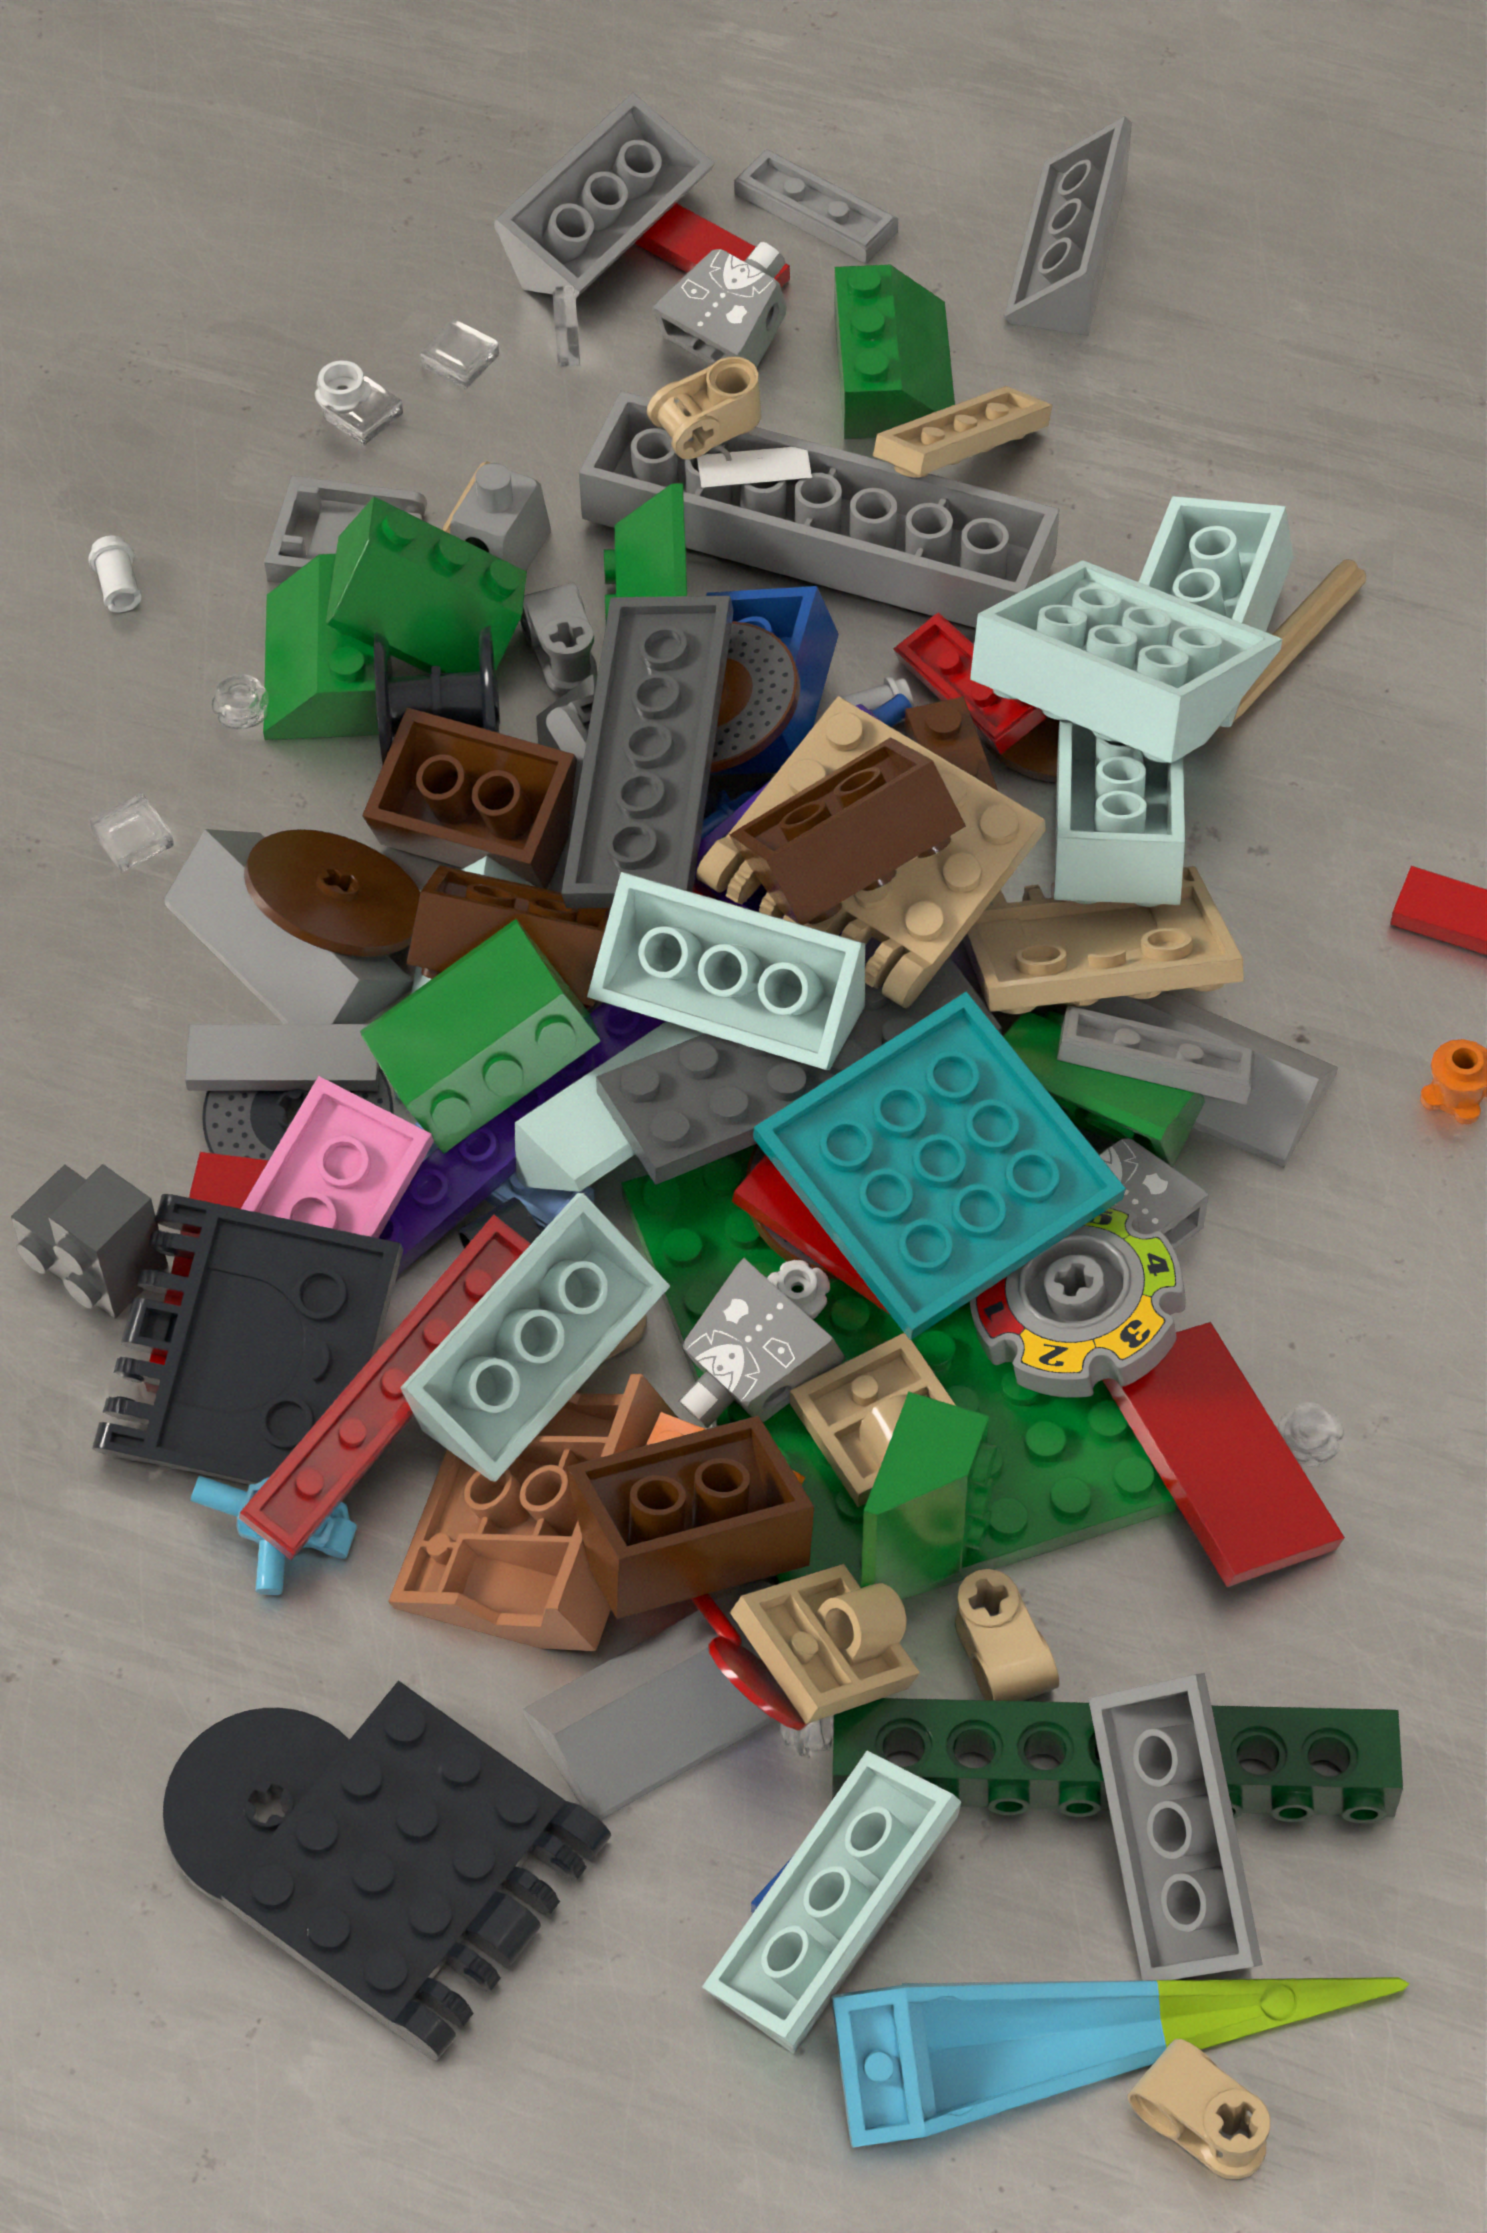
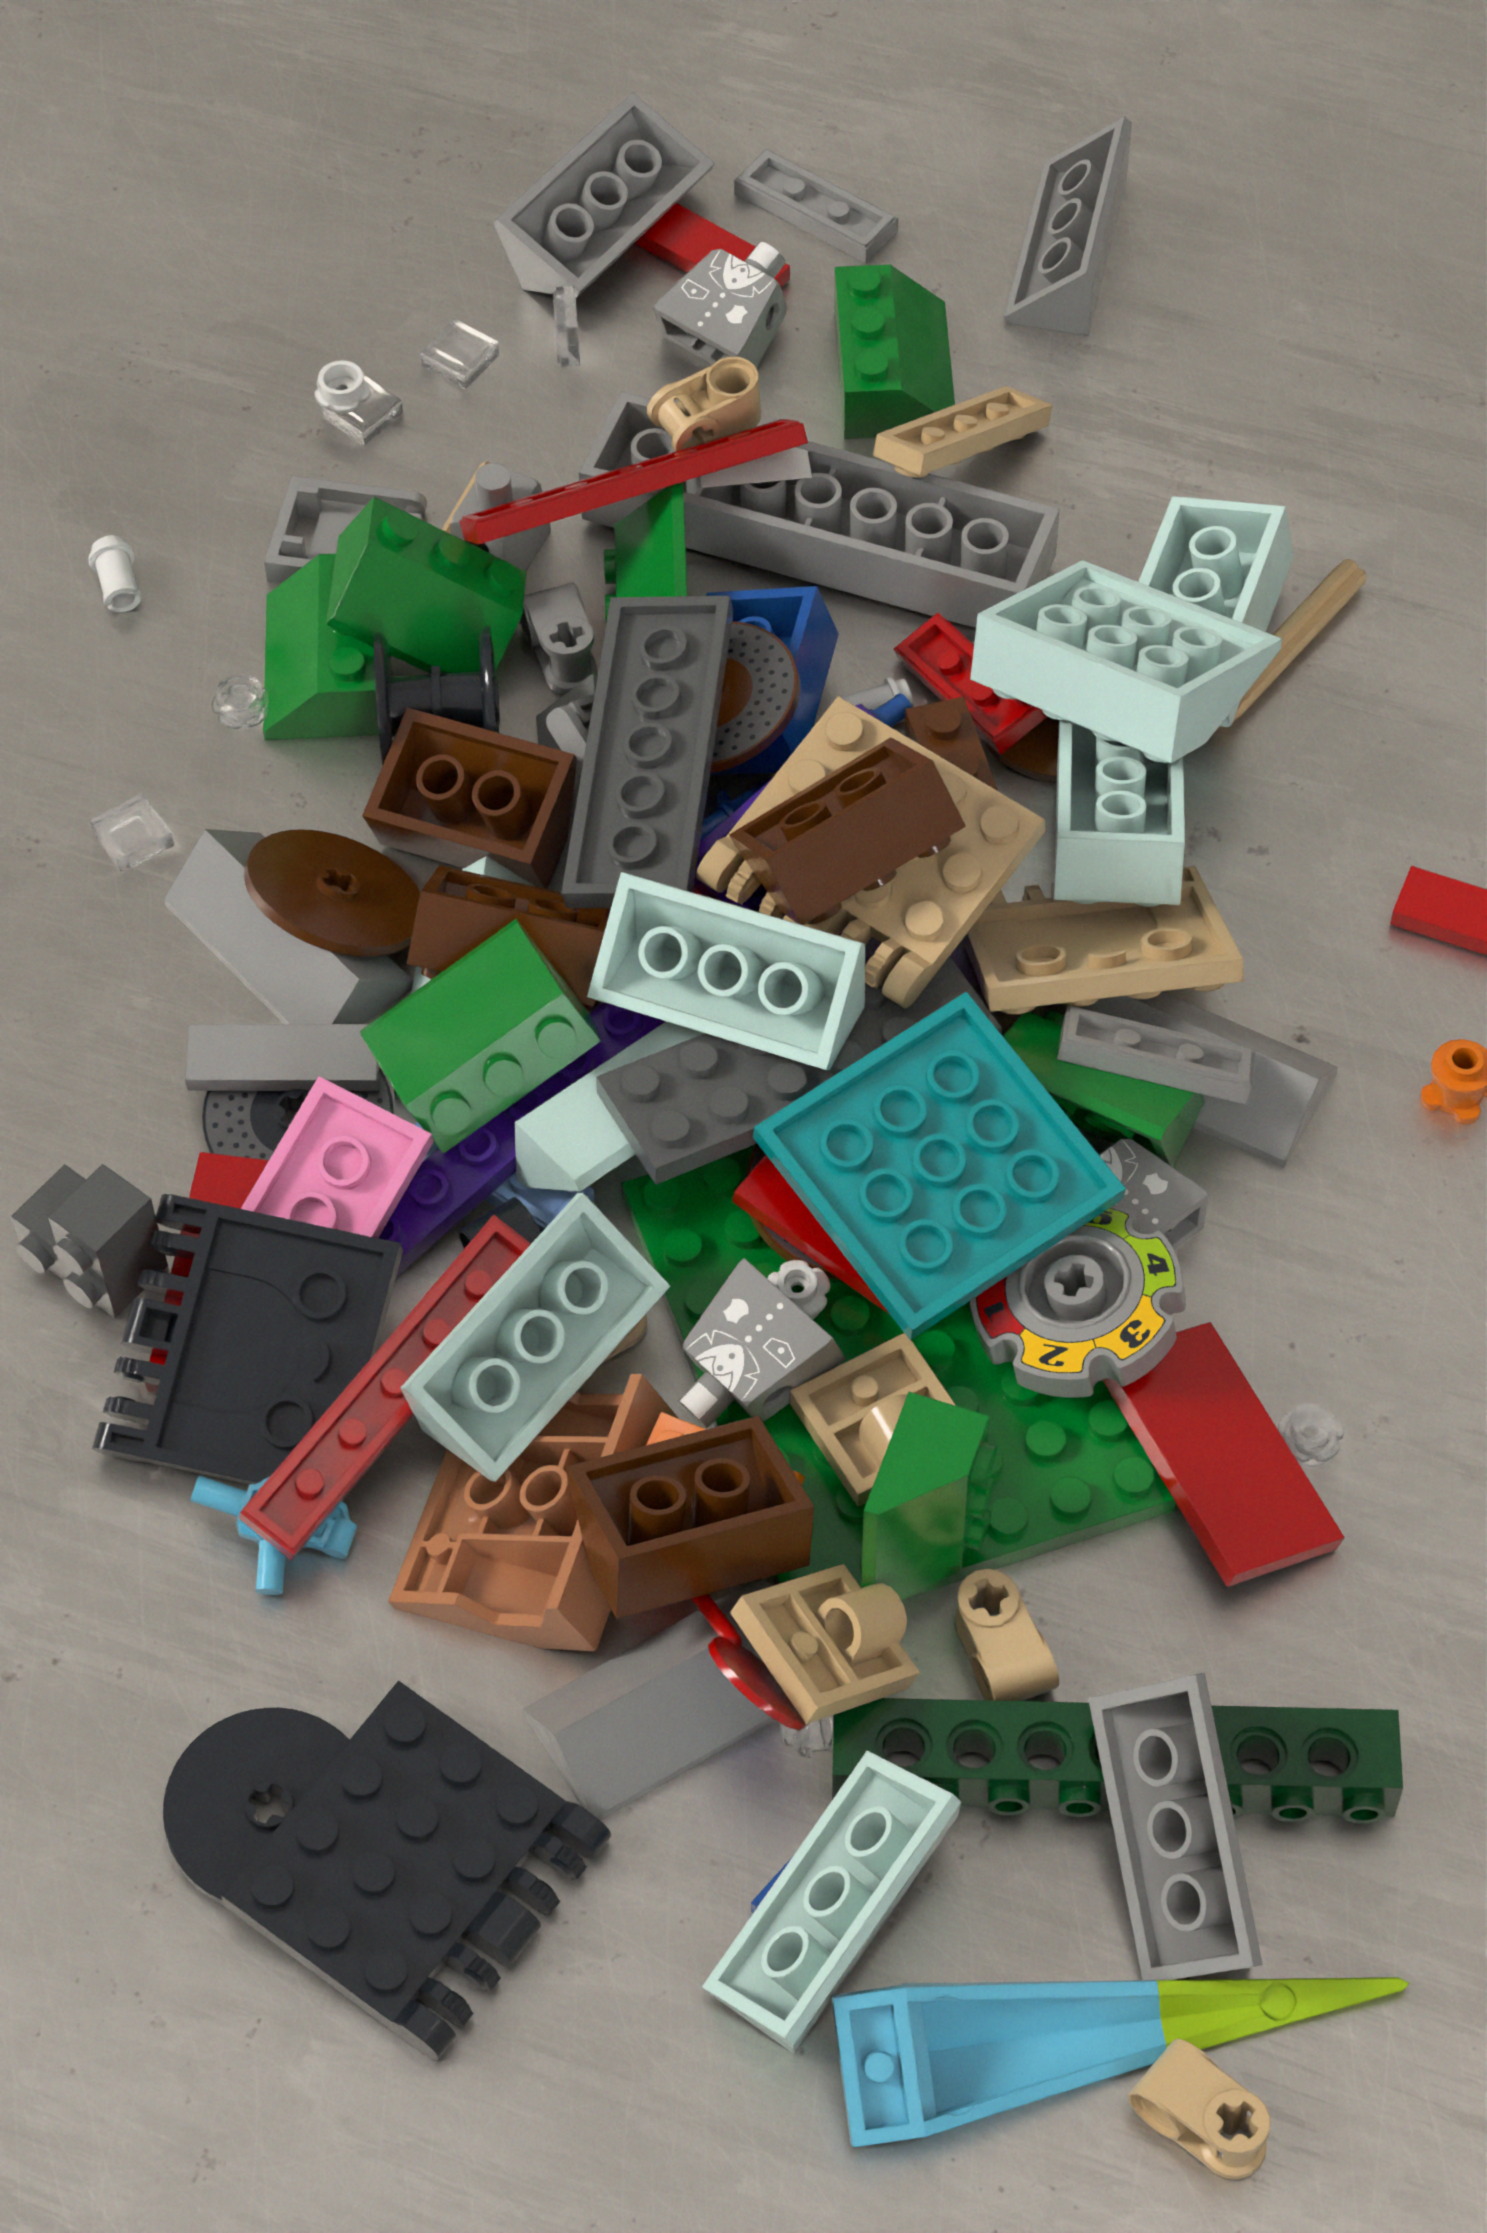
none -> red tile [459,419,808,544]

